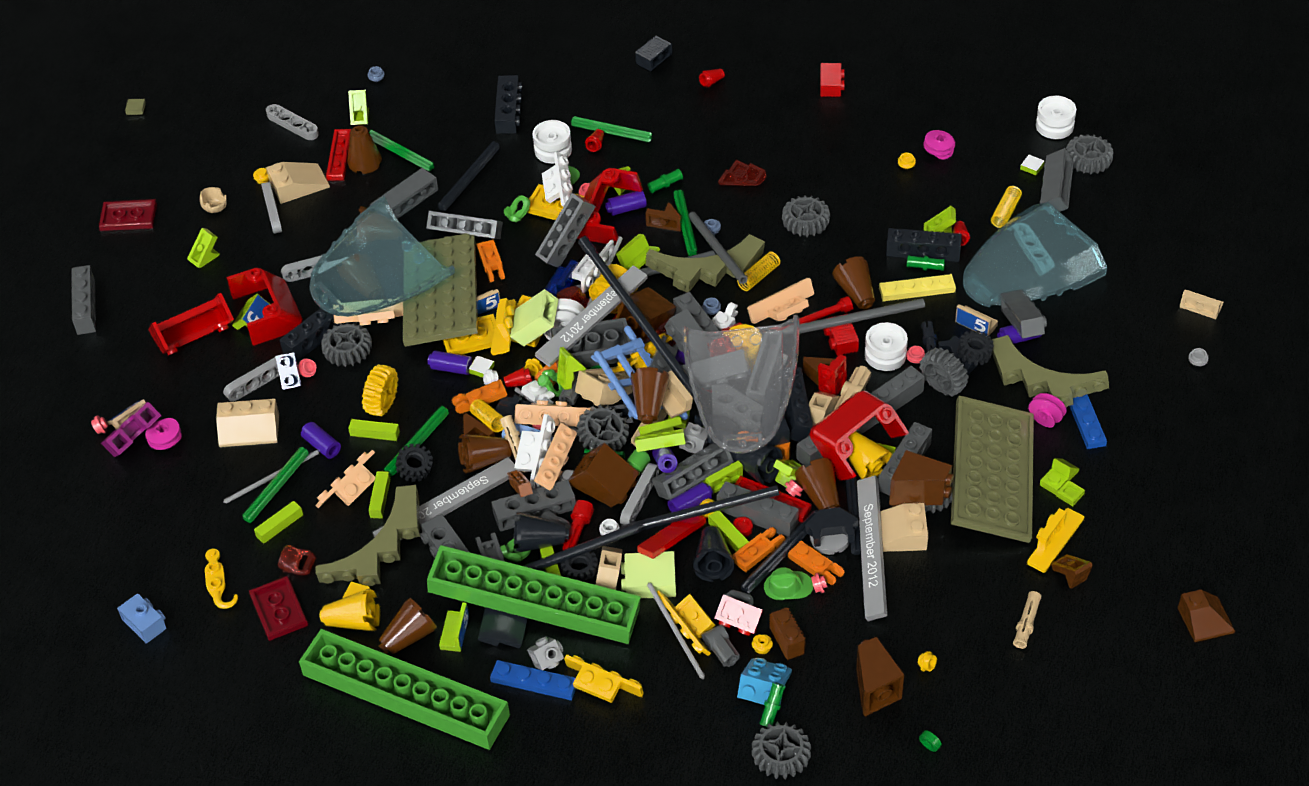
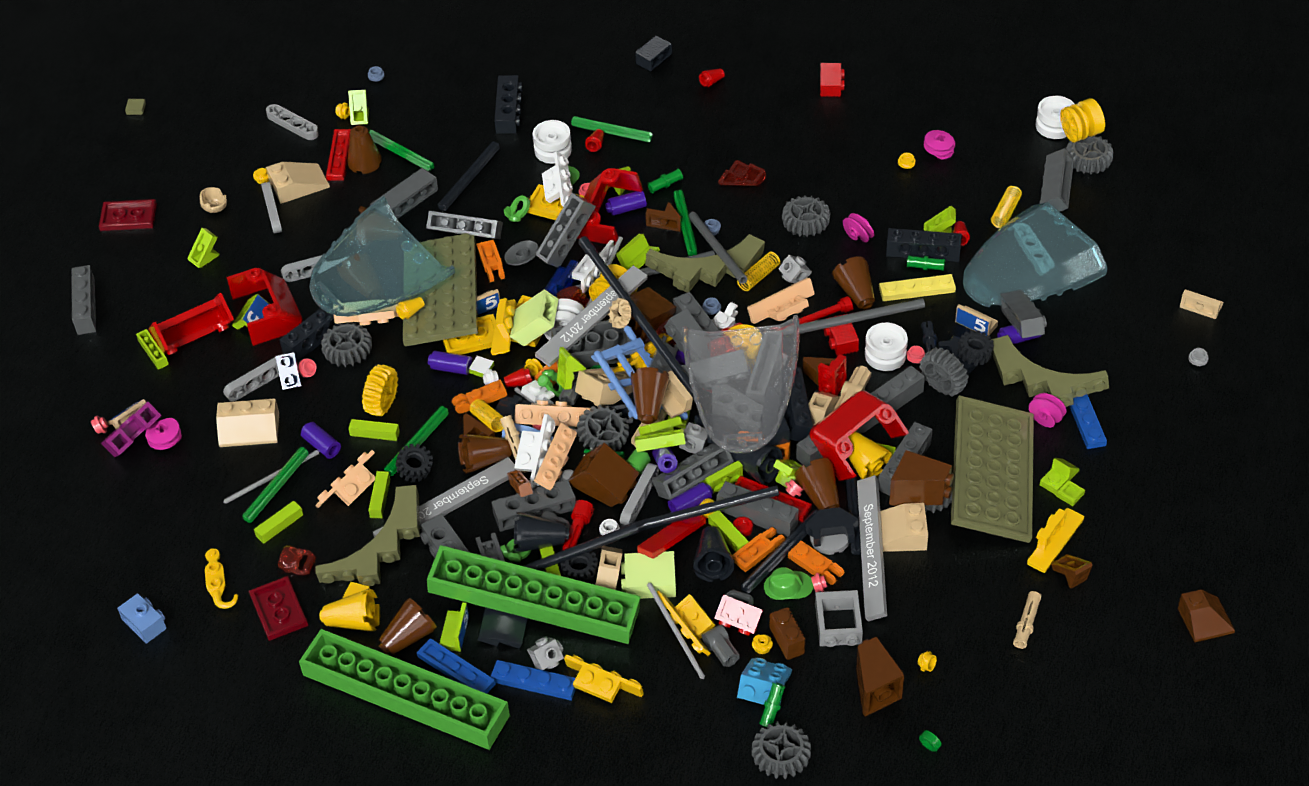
white tile [1020,155,1045,175] -> none
none -> lime piece [136,329,169,370]
none -> yellow plate [336,102,350,119]
none -> yellow cone [396,297,425,319]
none -> blue plate [417,638,496,694]
none -> dark grey dish [504,241,539,266]
none -> tan gear [607,298,631,329]
none -> light grey brick [778,255,812,284]
none -> light grey window [815,590,863,647]
none -> dark pink piece [843,213,874,242]
none -> yellow wheel [1060,98,1105,143]

